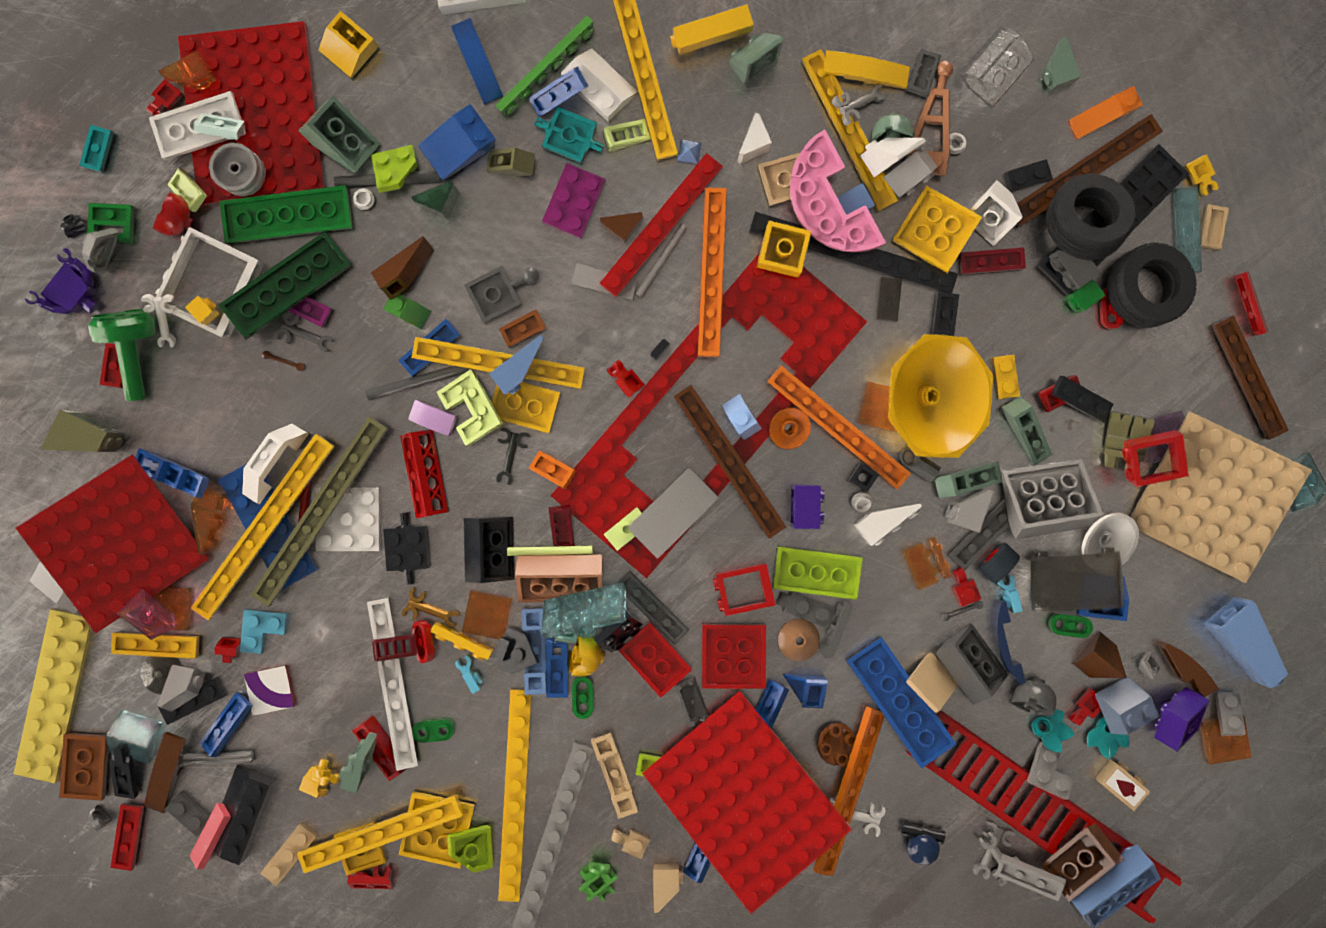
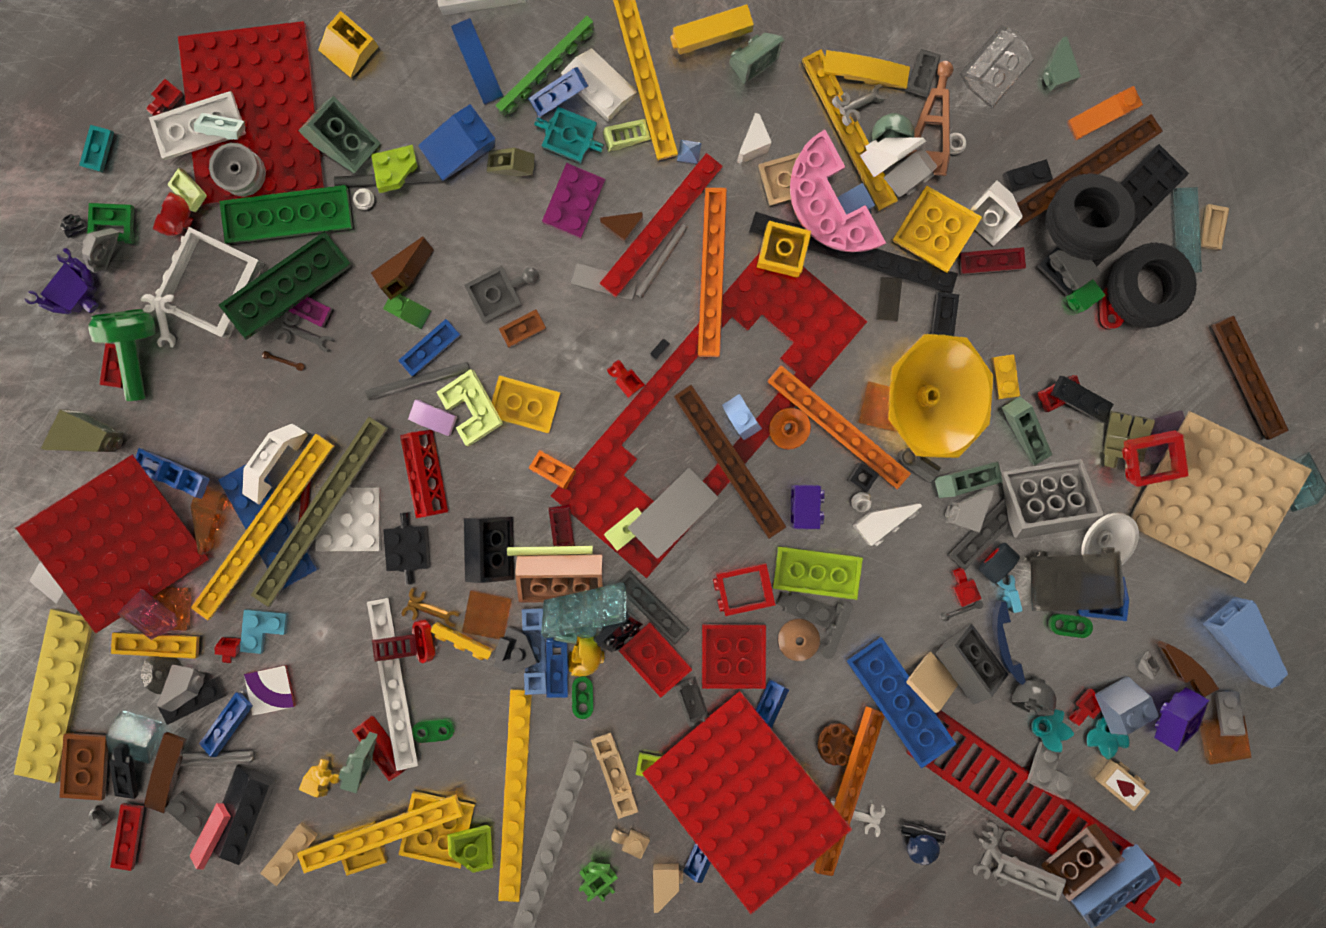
clear orange slope [159,51,215,90] -> none
yellow plate [185,296,219,325] -> none
red plate [347,866,394,890] -> none
clear green slope [412,180,460,220] -> none
yellow plate [412,337,585,389] -> none
medium azure plate [455,654,483,694] -> none
medium blue slope [489,335,544,395] -> none
pearl dark grey bar [496,428,530,485] -> none
blue slope [782,674,828,708] -> none
clear orange plate [902,537,951,590] -> none
reddish brown slope [1073,631,1127,678] -> none
yellow plate [1184,155,1219,196] -> none
red slope [1234,271,1268,336] -> none

